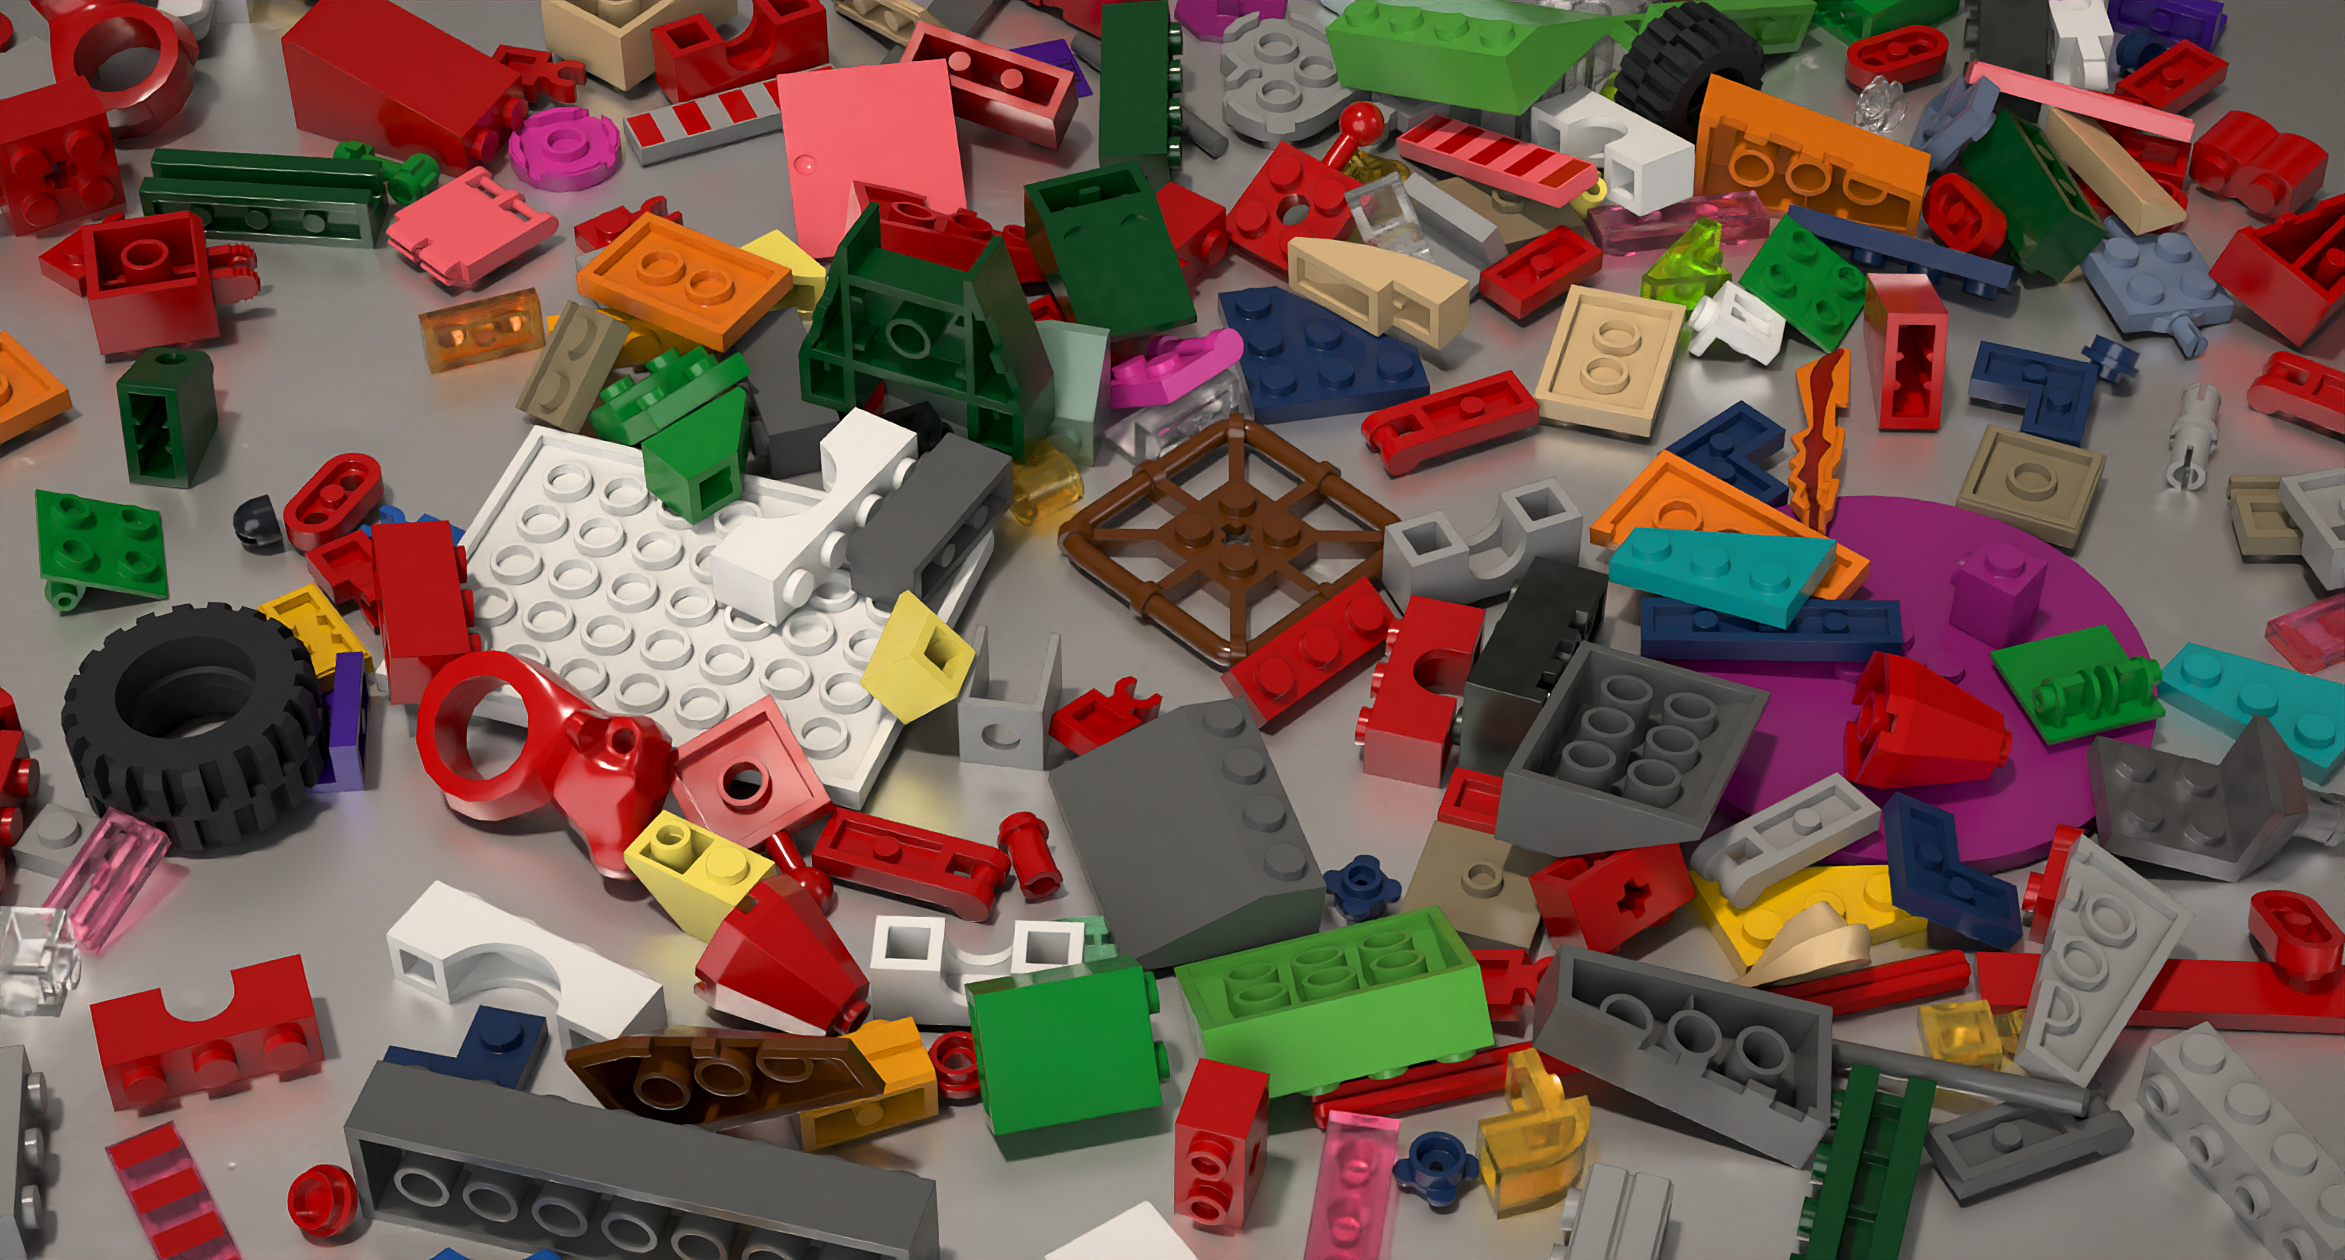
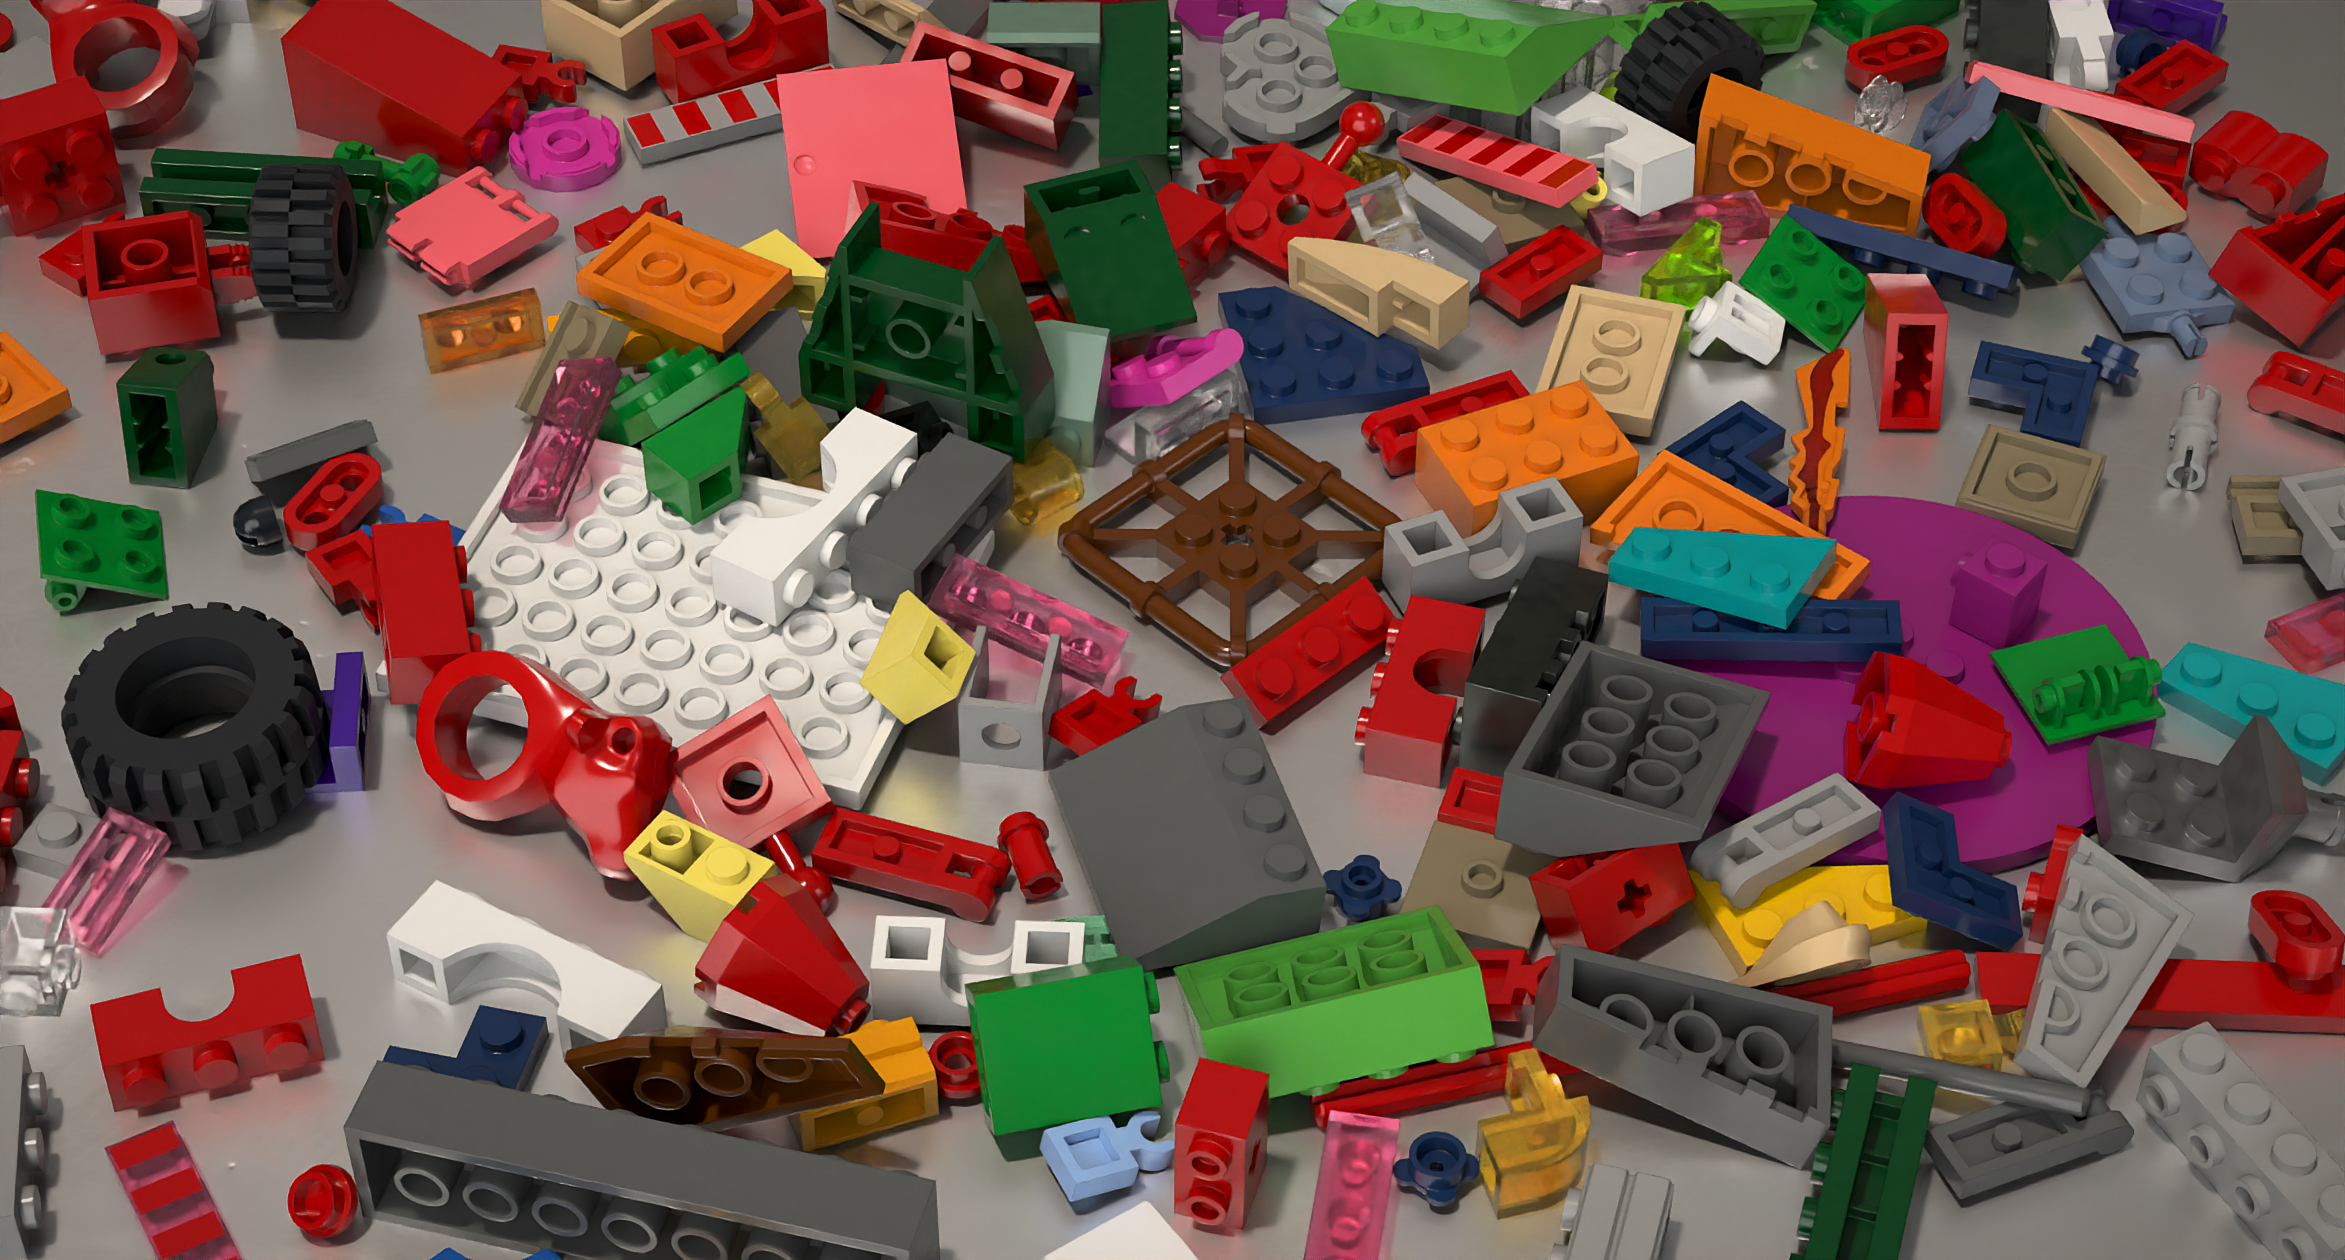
yellow plate [256,582,374,694] -> none
none -> dark grey tile [244,419,378,482]
none -> black tyre [249,164,358,312]
none -> clear pink plate [498,357,622,523]
none -> clear yellow plate [739,371,831,485]
none -> clear pink plate [928,553,1129,690]
none -> sand green slope [987,2,1100,85]
none -> light blue plate [1039,1111,1175,1202]
none -> red plate [1196,142,1287,204]
none -> orange brick [1414,380,1640,539]

